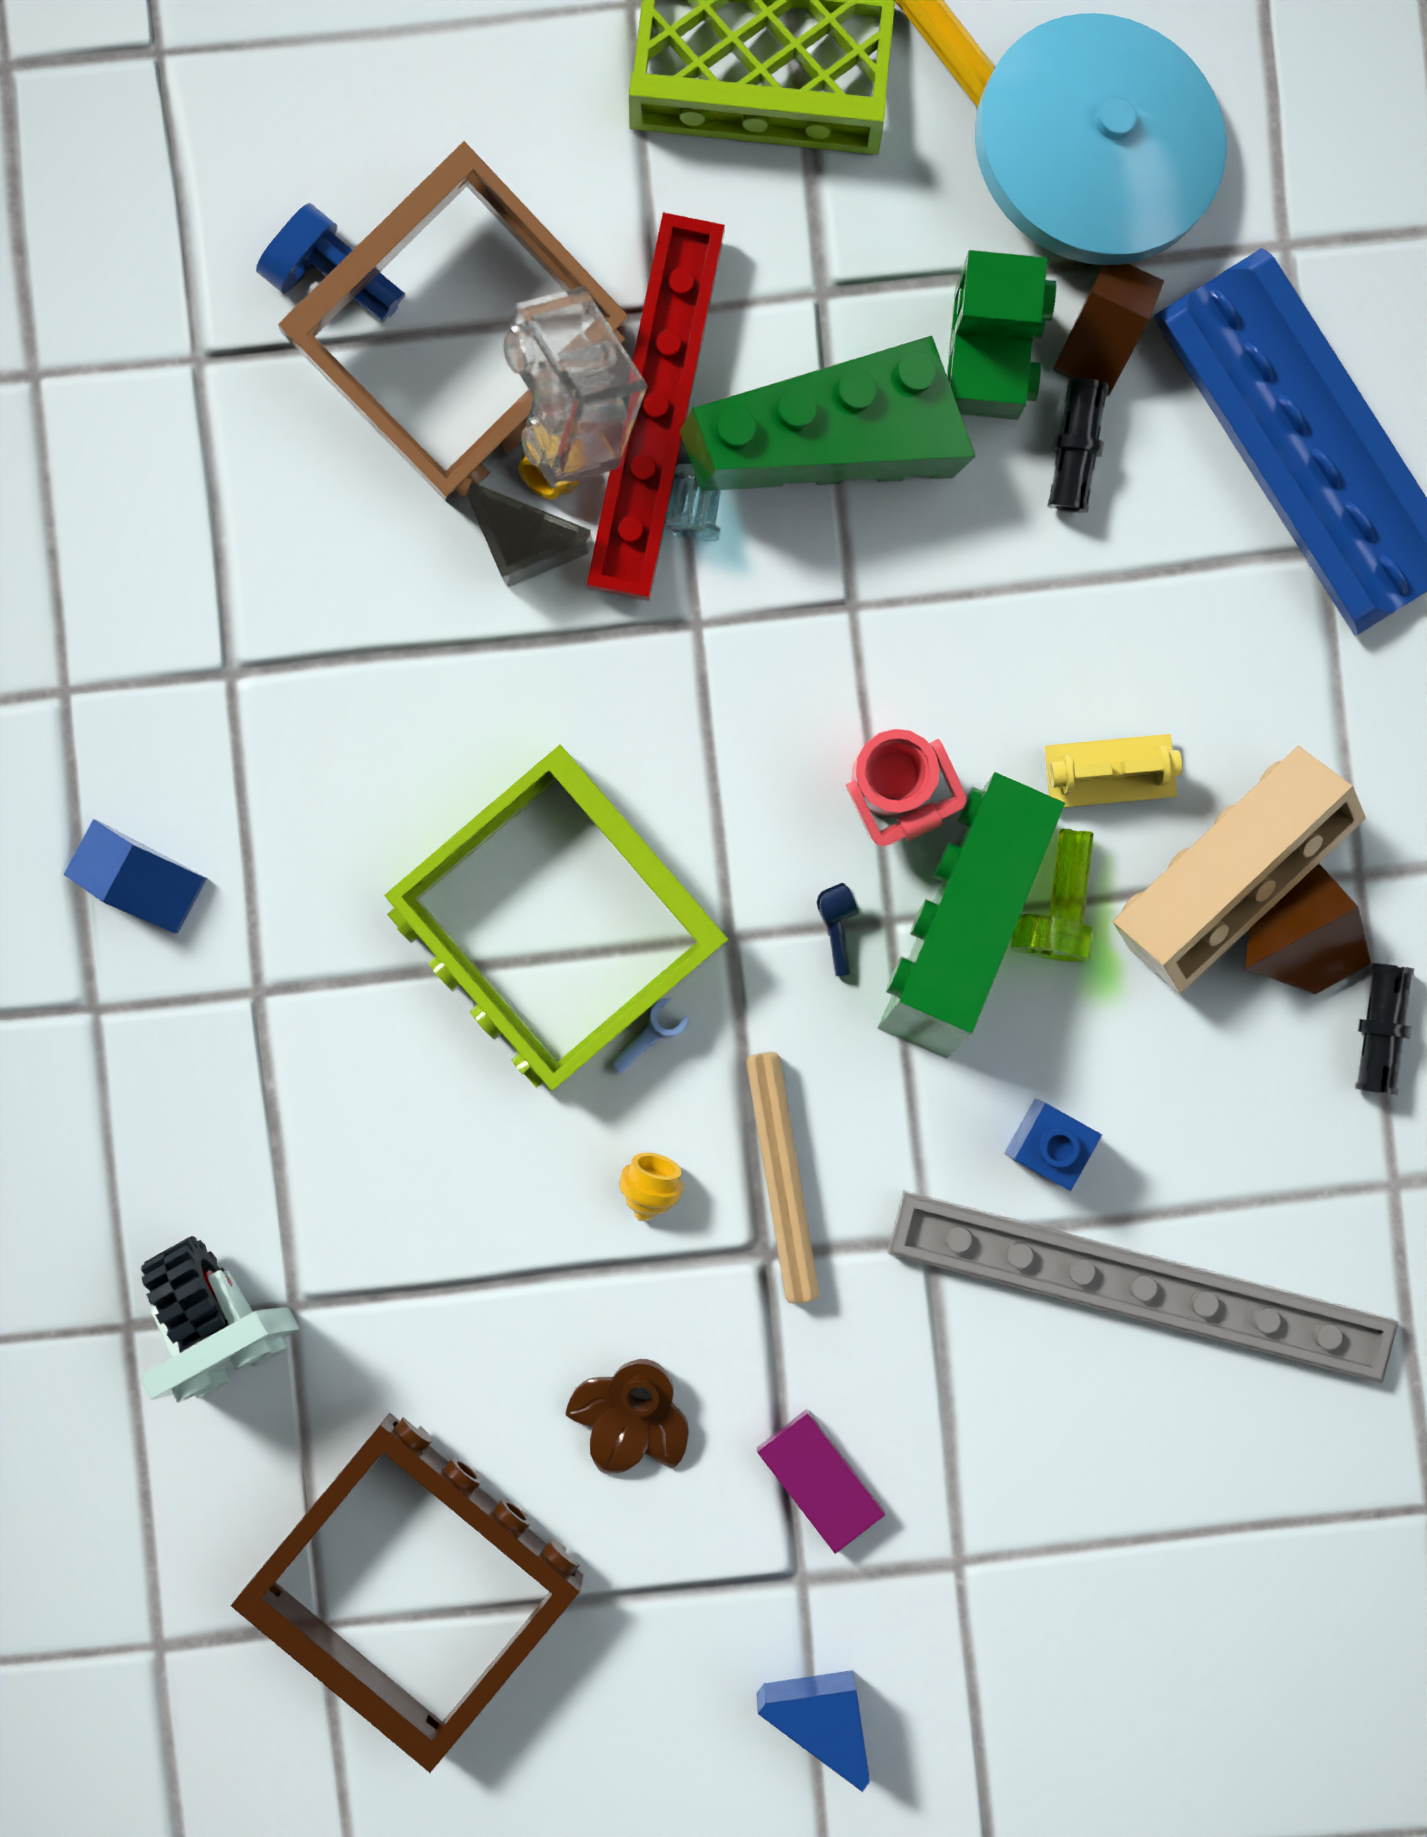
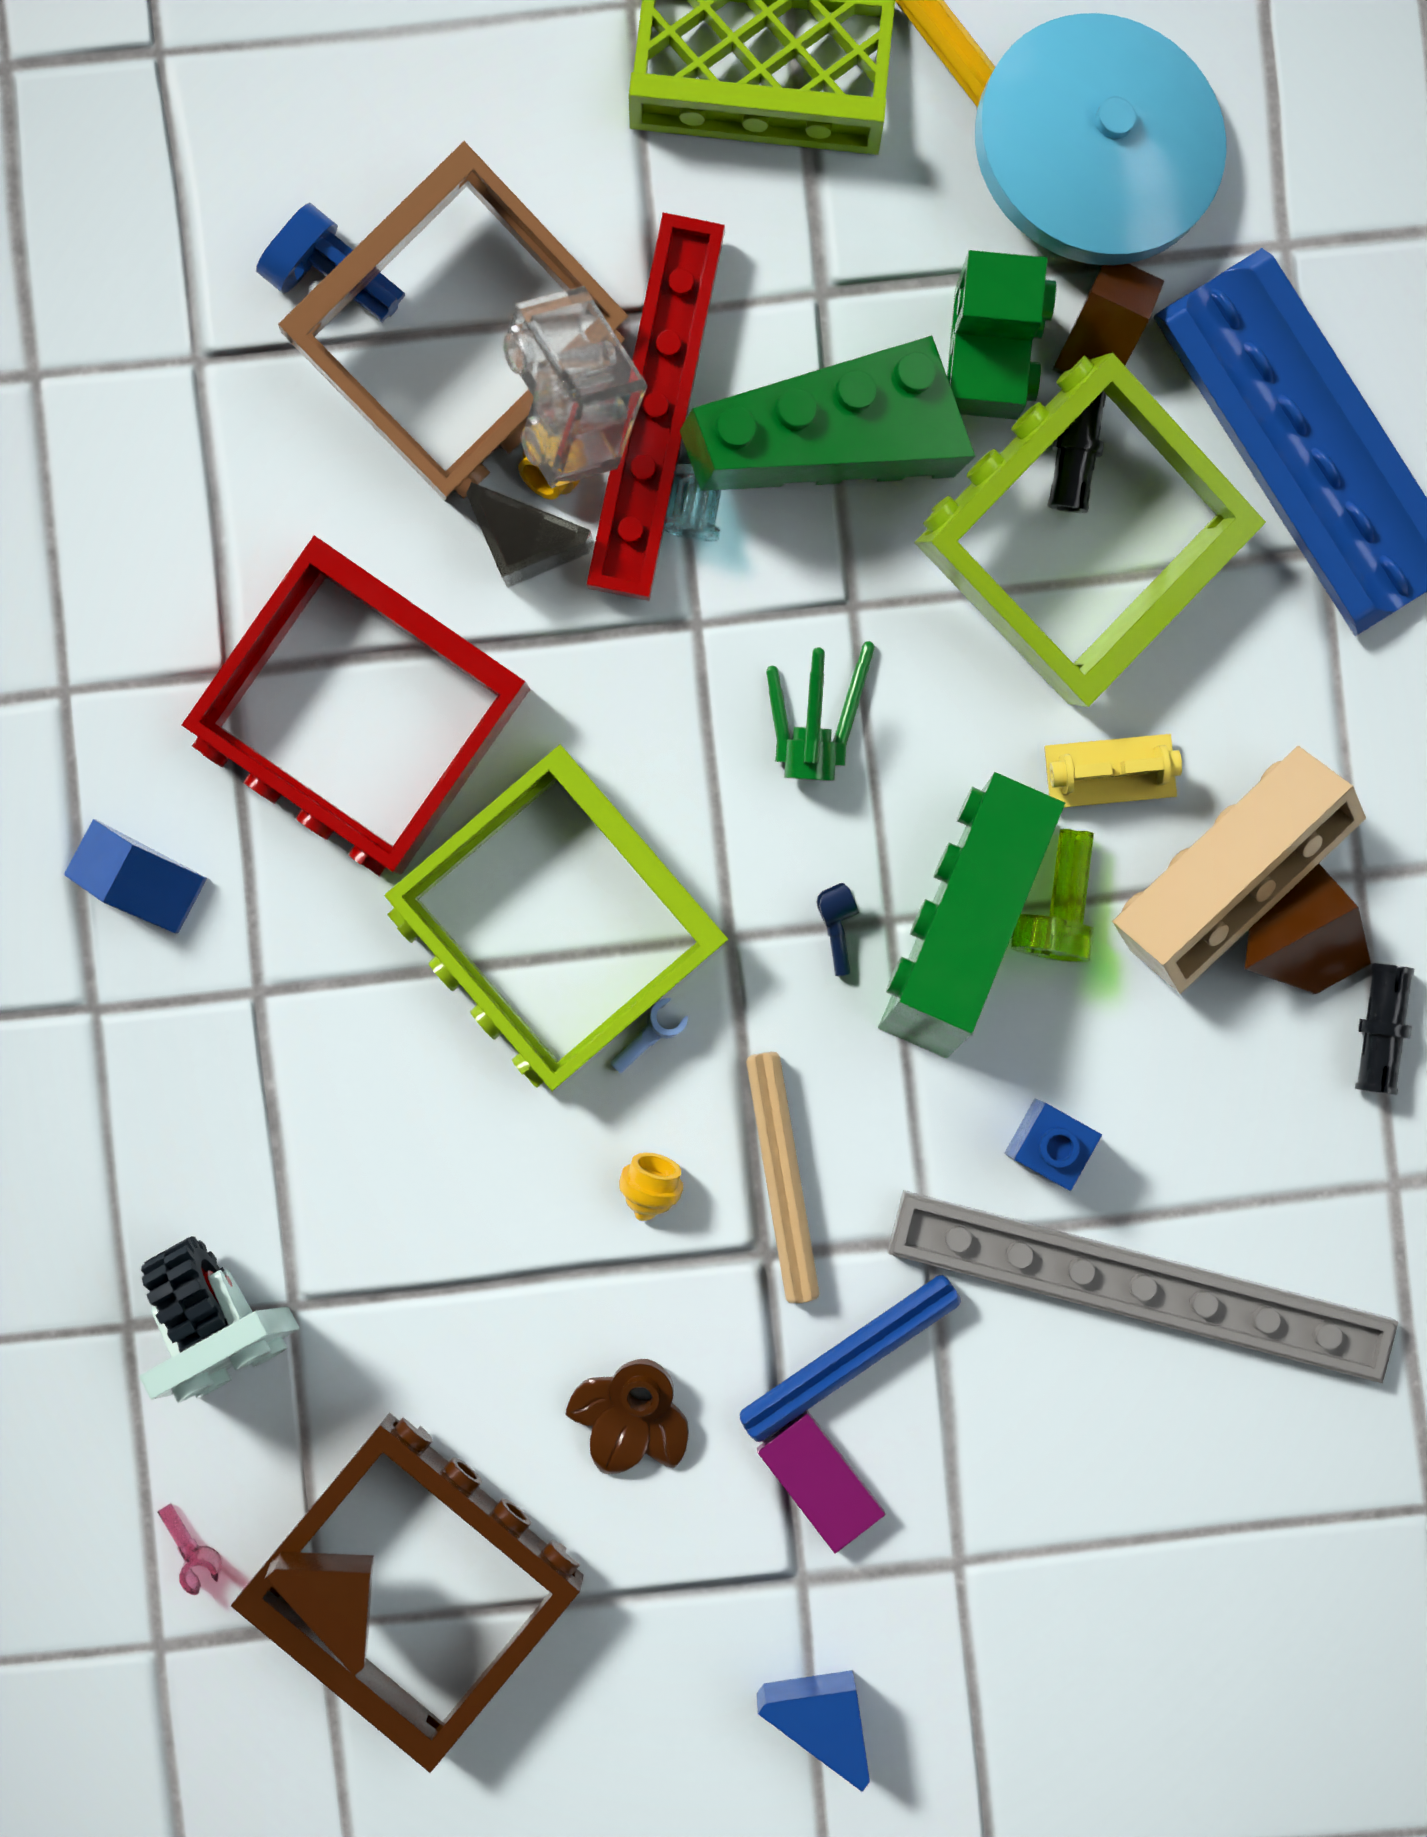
coral piece [845,729,966,846] -> none
none -> clear pink hand [157,1503,222,1595]
none -> red window [181,535,530,876]
none -> reddish brown slope [265,1552,374,1676]
none -> blue axle [739,1275,961,1442]
none -> green plant [766,641,875,781]
none -> lime window [914,353,1266,707]

